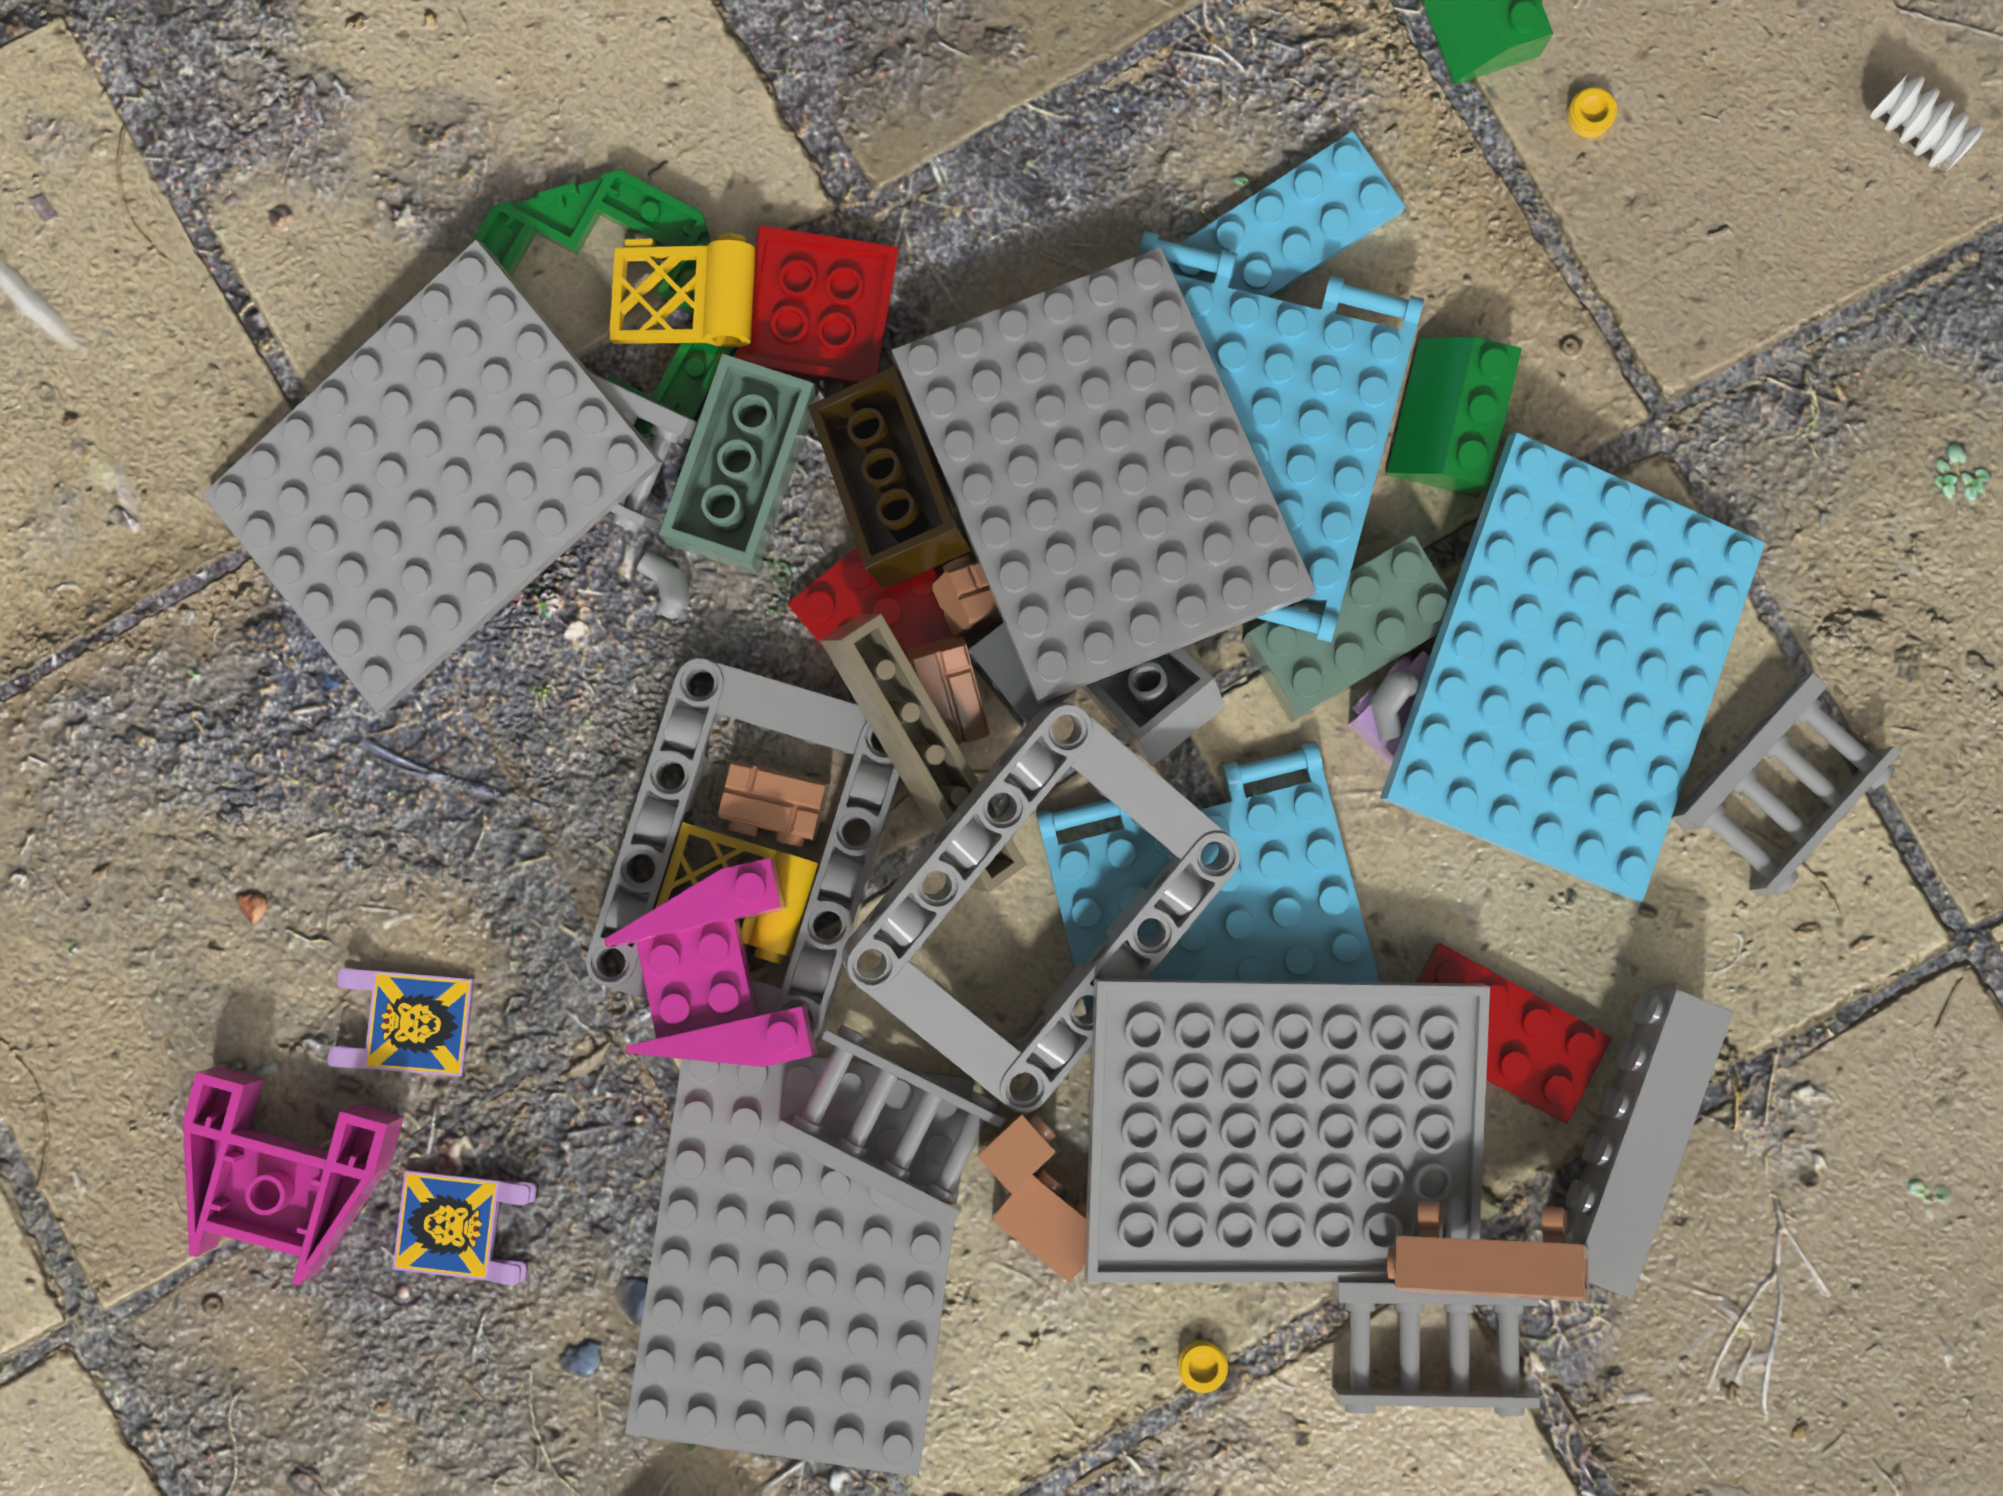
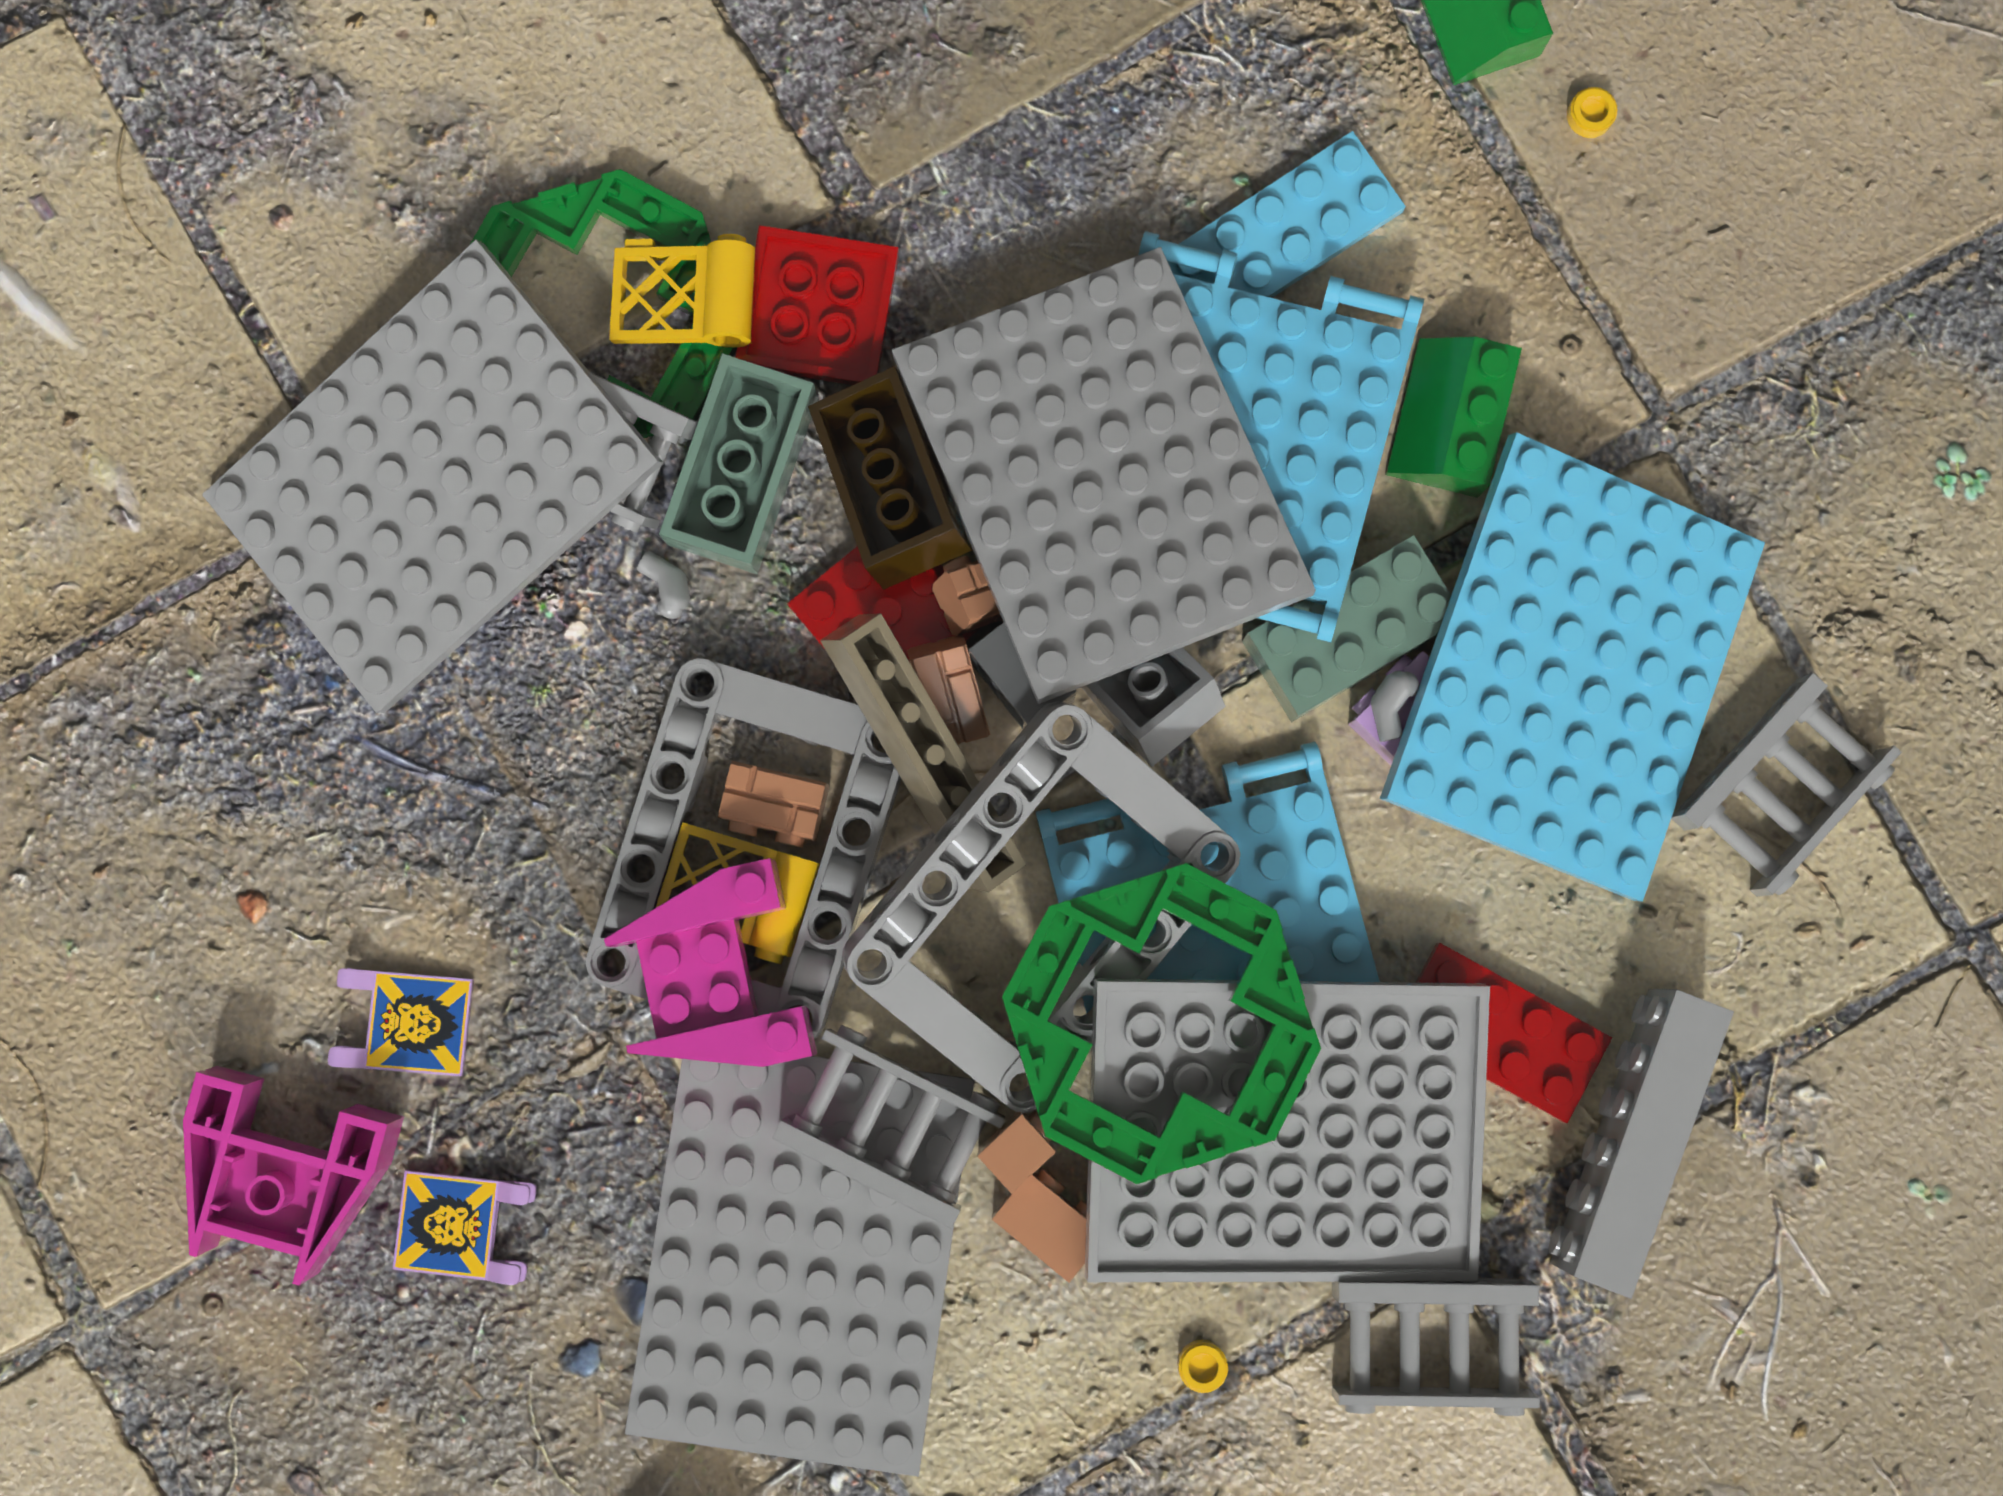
nougat brick [1387,1202,1589,1302] -> none
white piece [1870,73,1984,173] -> none
none -> green plate [1002,863,1321,1184]

